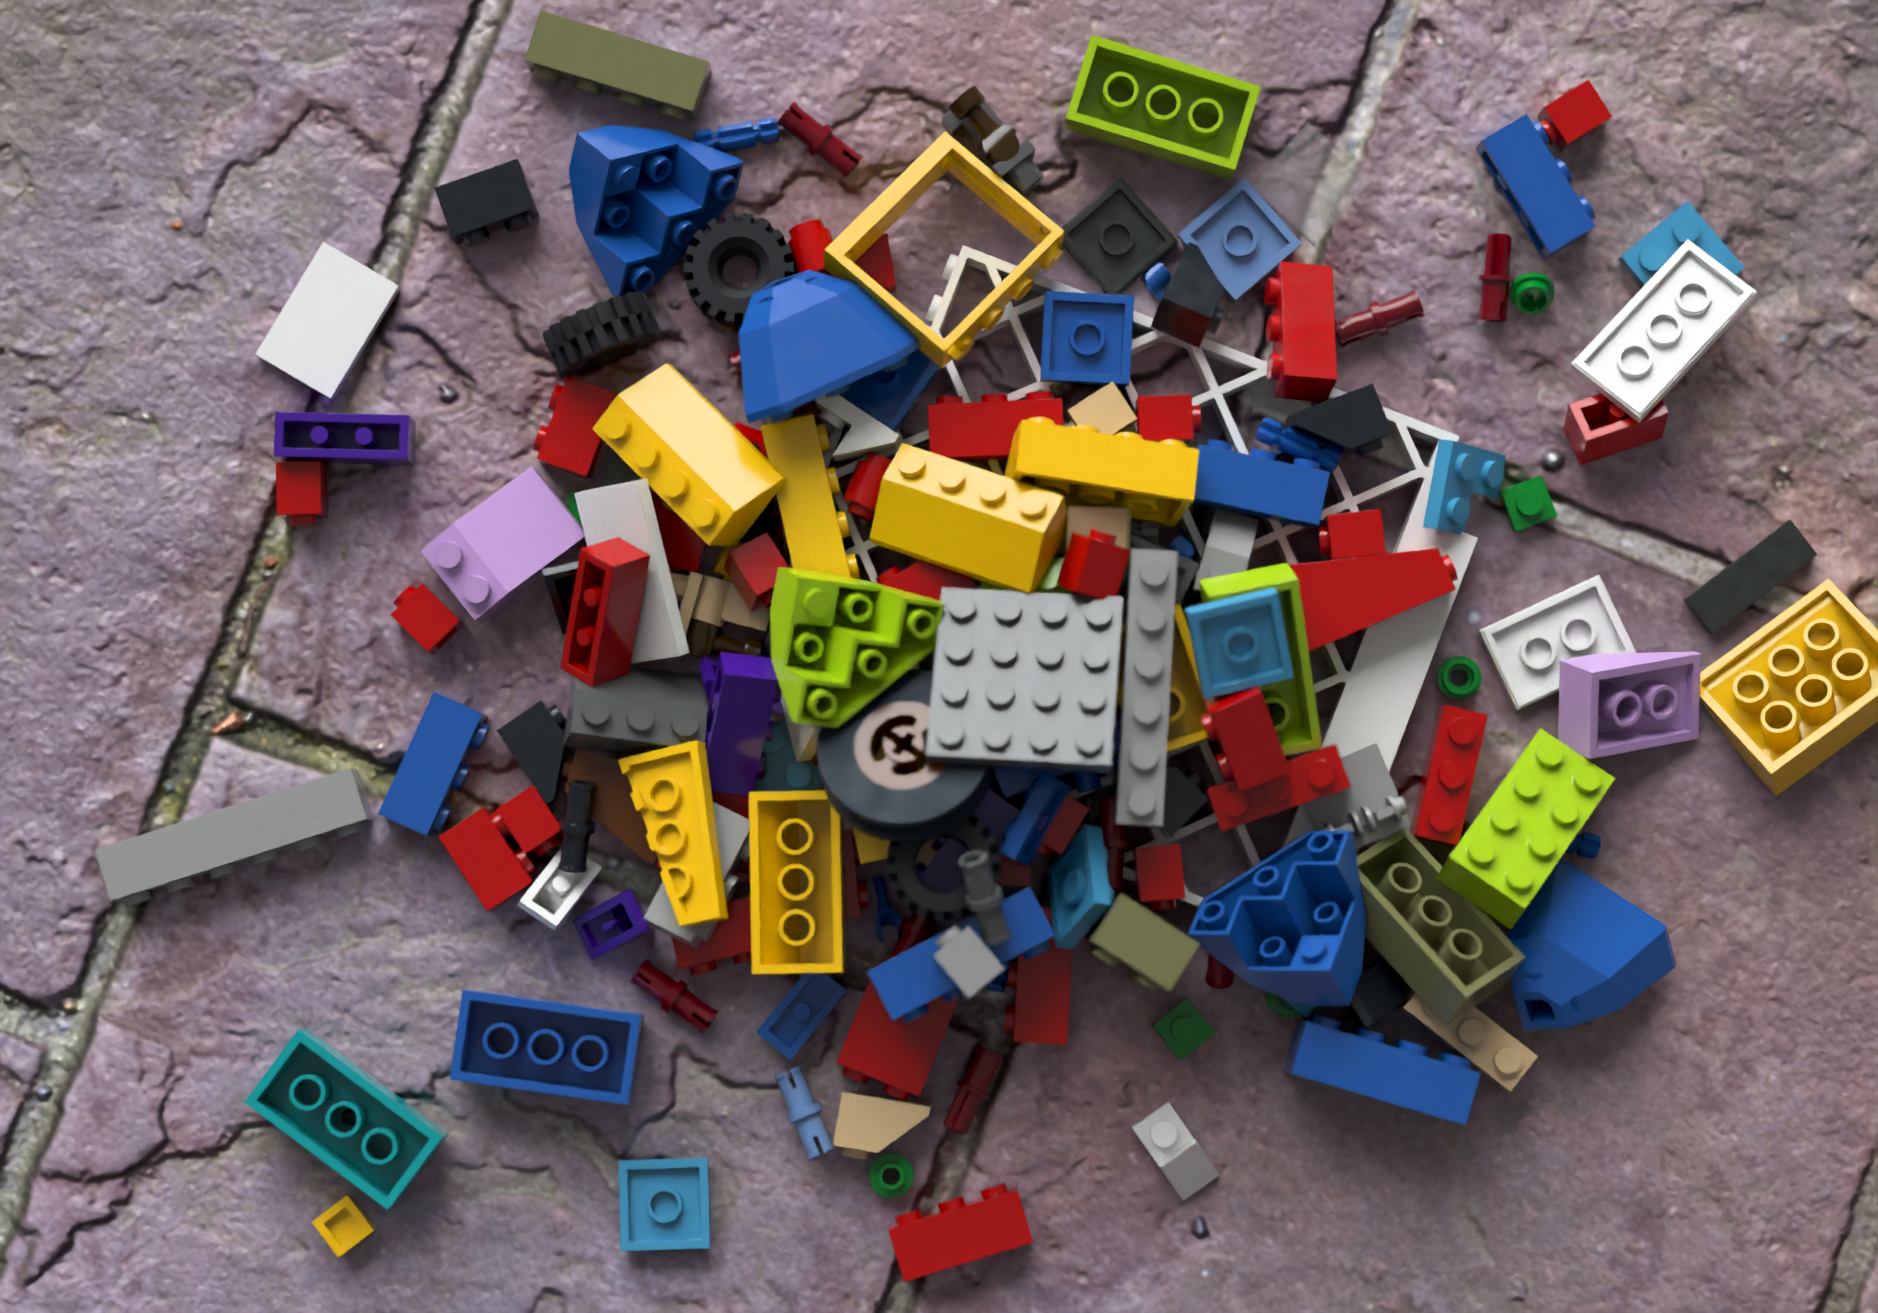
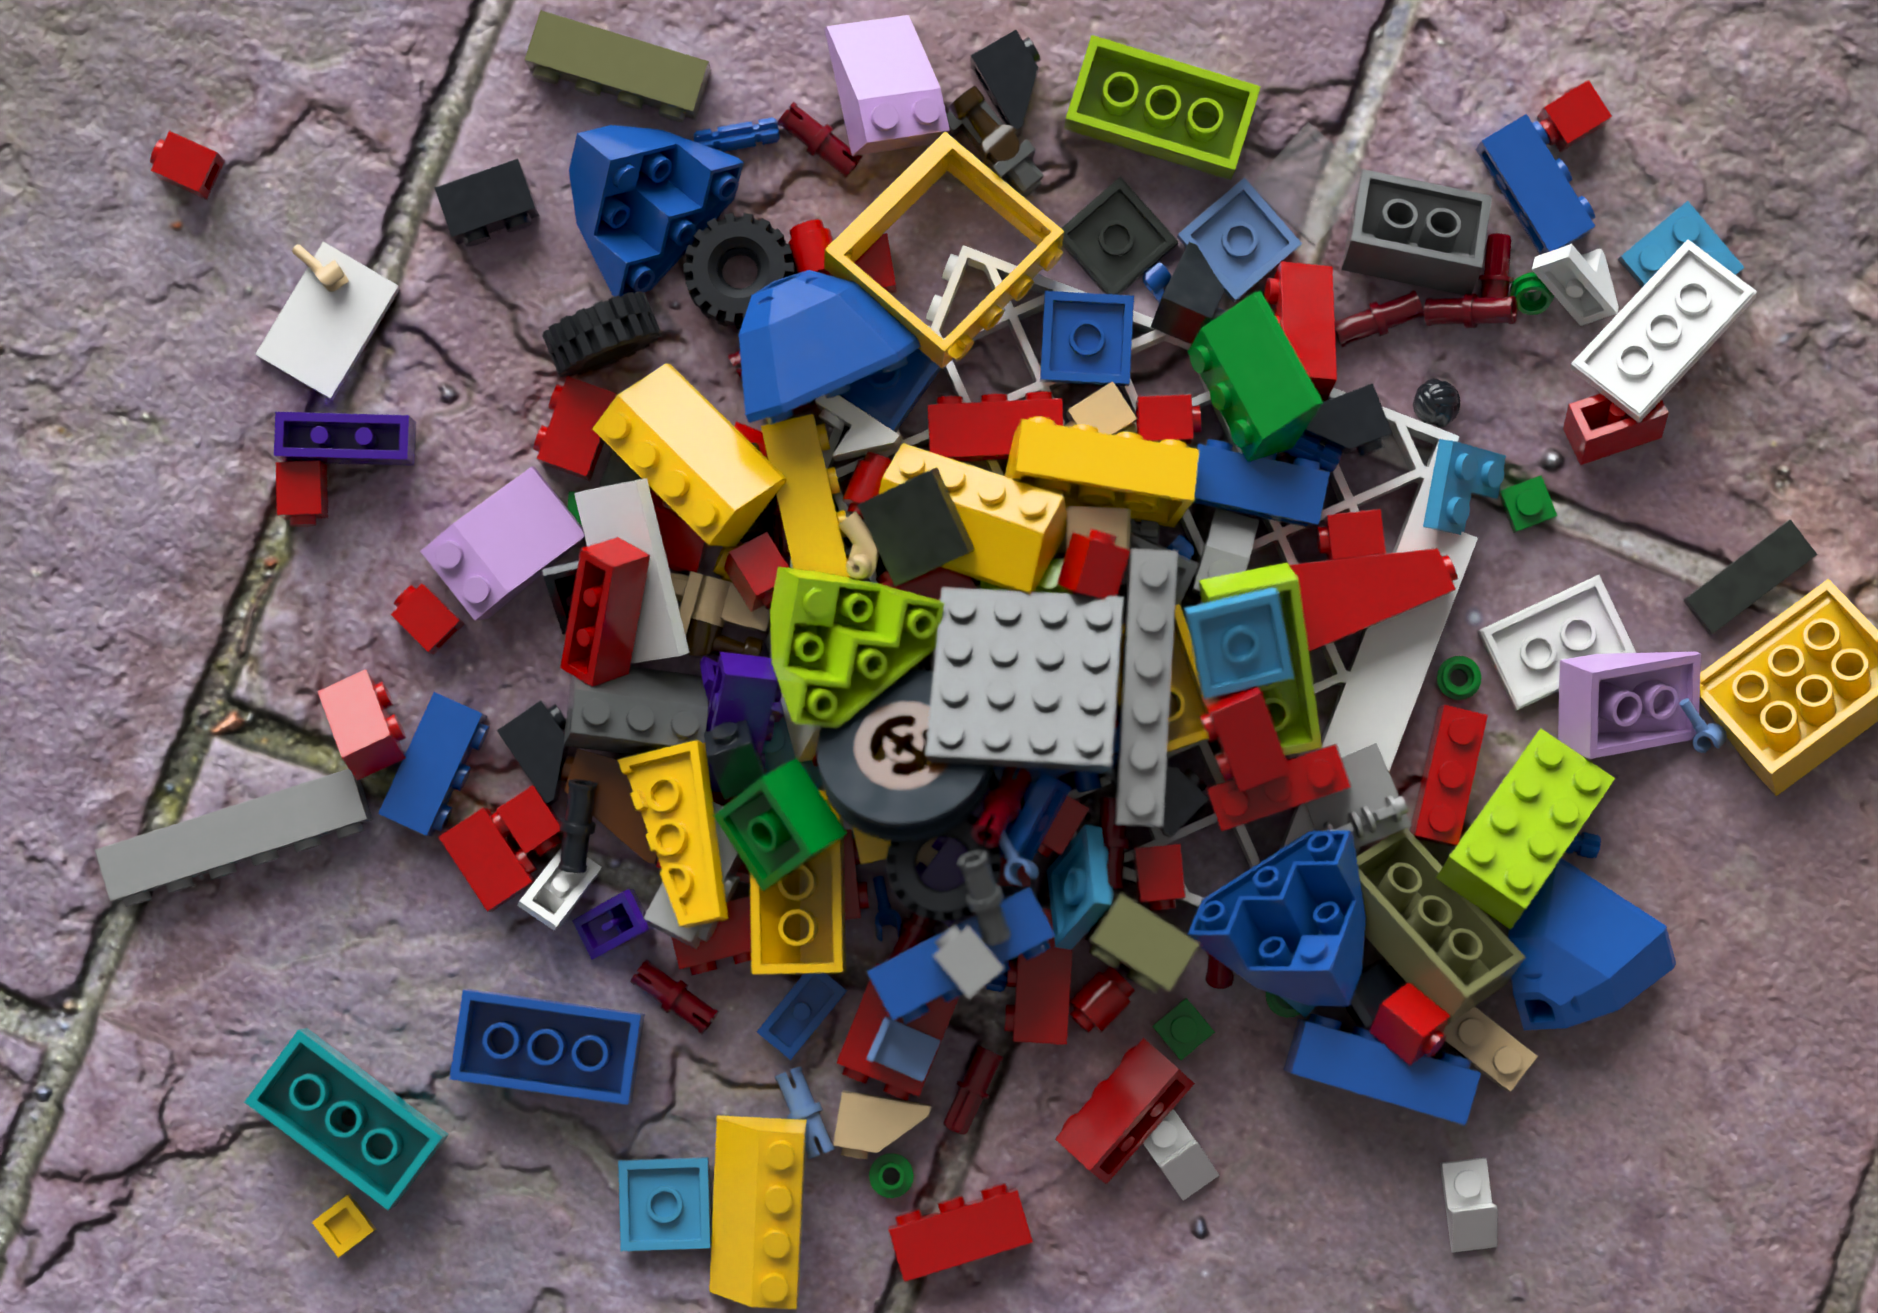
none -> red brick [150,131,225,200]
none -> tan hand [292,244,349,292]
none -> brick [318,669,406,781]
none -> black brick [703,719,765,800]
none -> yellow slope [709,1115,807,1309]
none -> green slope [713,758,847,891]
none -> lavender slope [825,15,950,156]
none -> tan arm [839,512,880,580]
none -> pearl dark grey tile [858,467,975,587]
none -> medium blue bracket [866,1016,940,1082]
none -> black slope [970,30,1041,138]
none -> dark red pin [972,767,1032,848]
none -> medium blue hand [999,831,1038,886]
none -> red brick [1055,1038,1195,1185]
none -> red brick [1069,967,1135,1033]
none -> green slope [1187,291,1323,462]
none -> dark grey slope [1341,169,1492,295]
none -> red brick [1369,982,1450,1066]
none -> black piece [1413,378,1460,428]
none -> dark red pin [1424,293,1518,328]
none -> white slope [1440,1157,1497,1253]
none -> white slope [1532,244,1619,326]
none -> medium blue hand [1679,698,1727,753]

